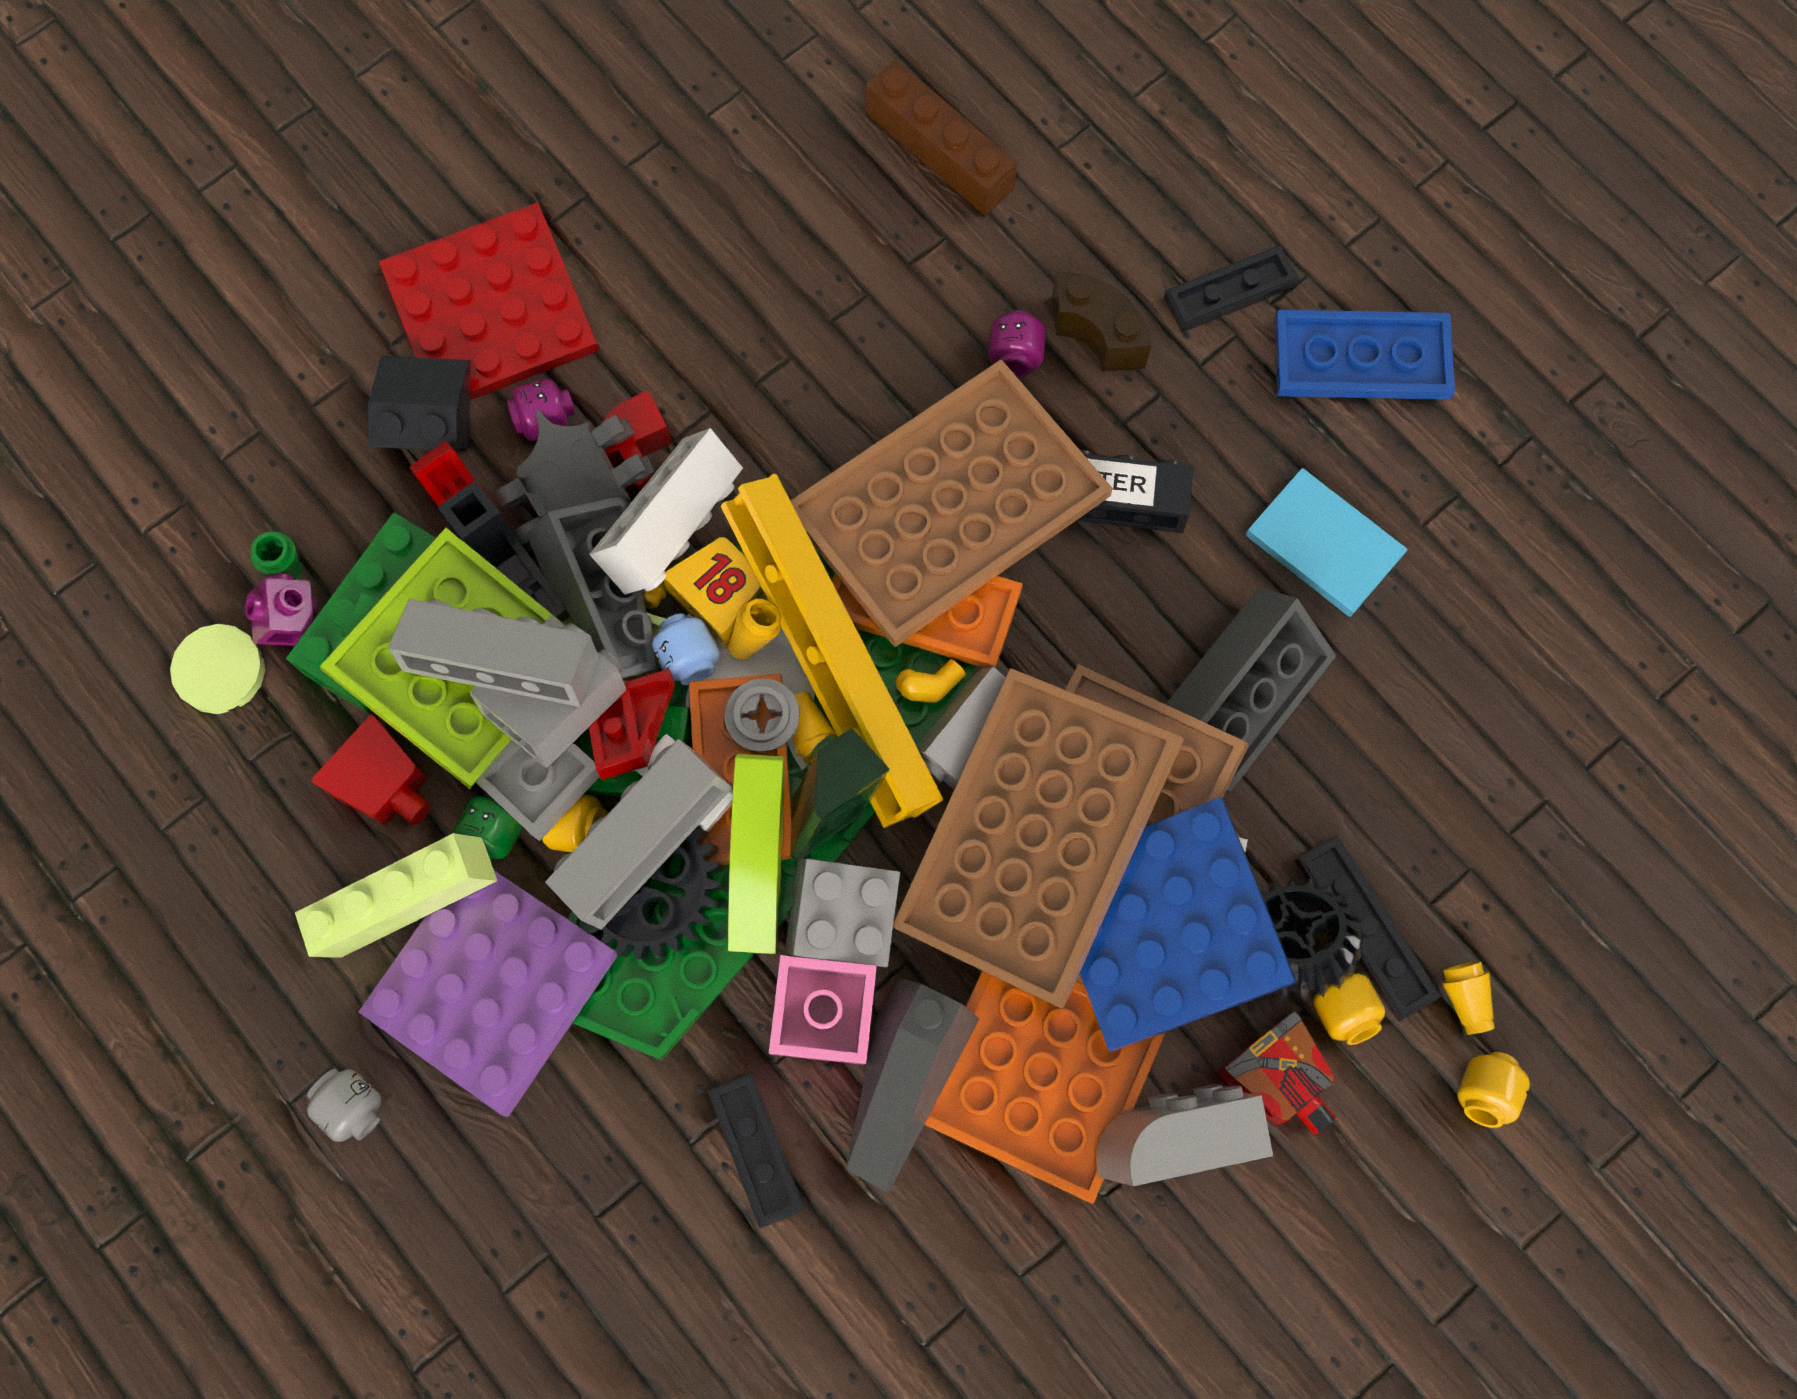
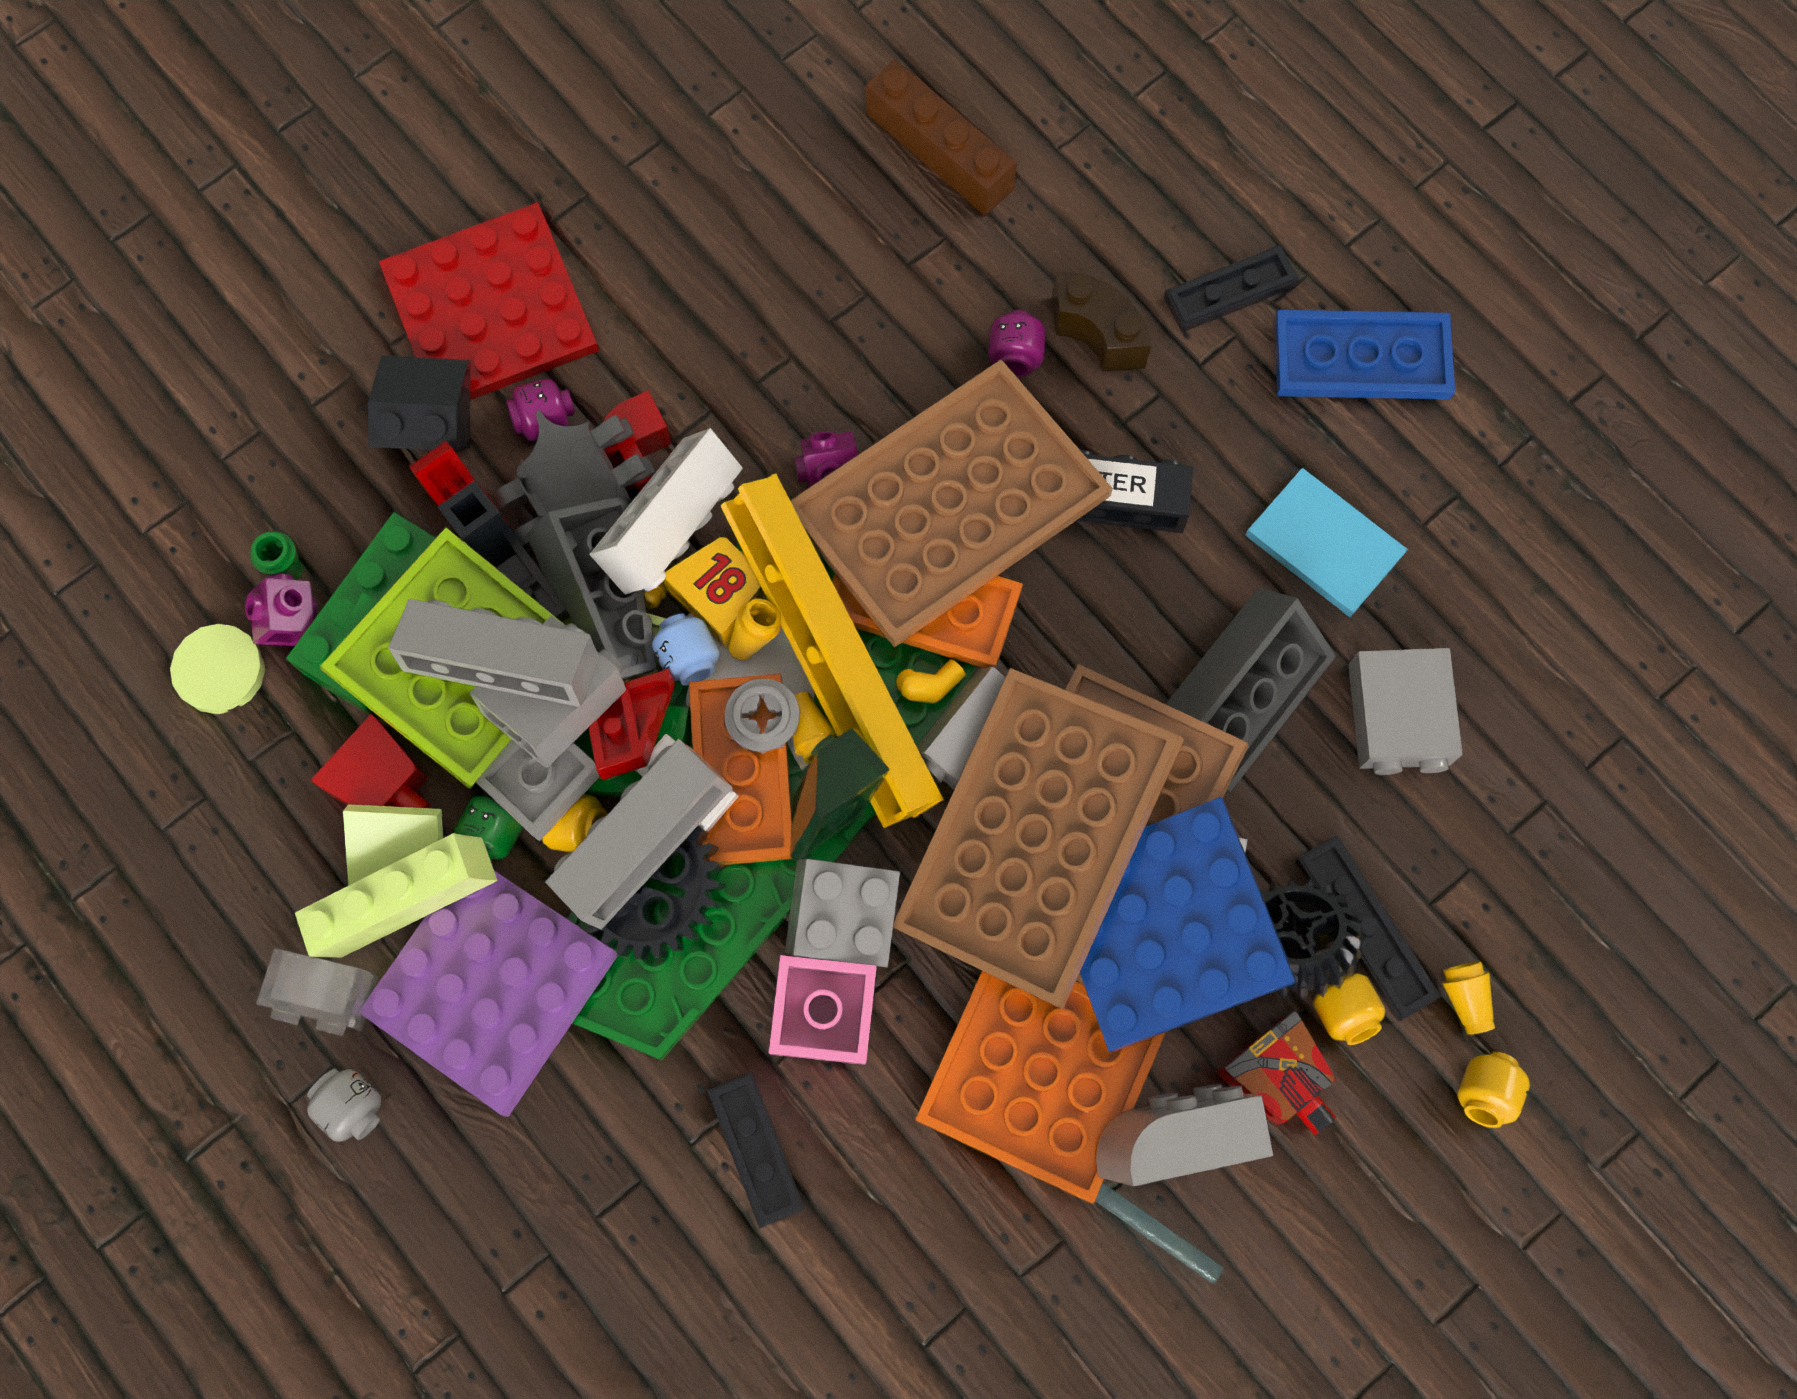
lime slope [728,754,785,954] -> none
dark grey wedge [846,977,979,1193] -> none
none -> clear brick [256,948,378,1036]
none -> yellowish green tile [343,804,443,886]
none -> magenta brick [794,431,858,488]
none -> clear light blue bar [1095,1183,1224,1284]
none -> light grey brick [1348,648,1463,775]

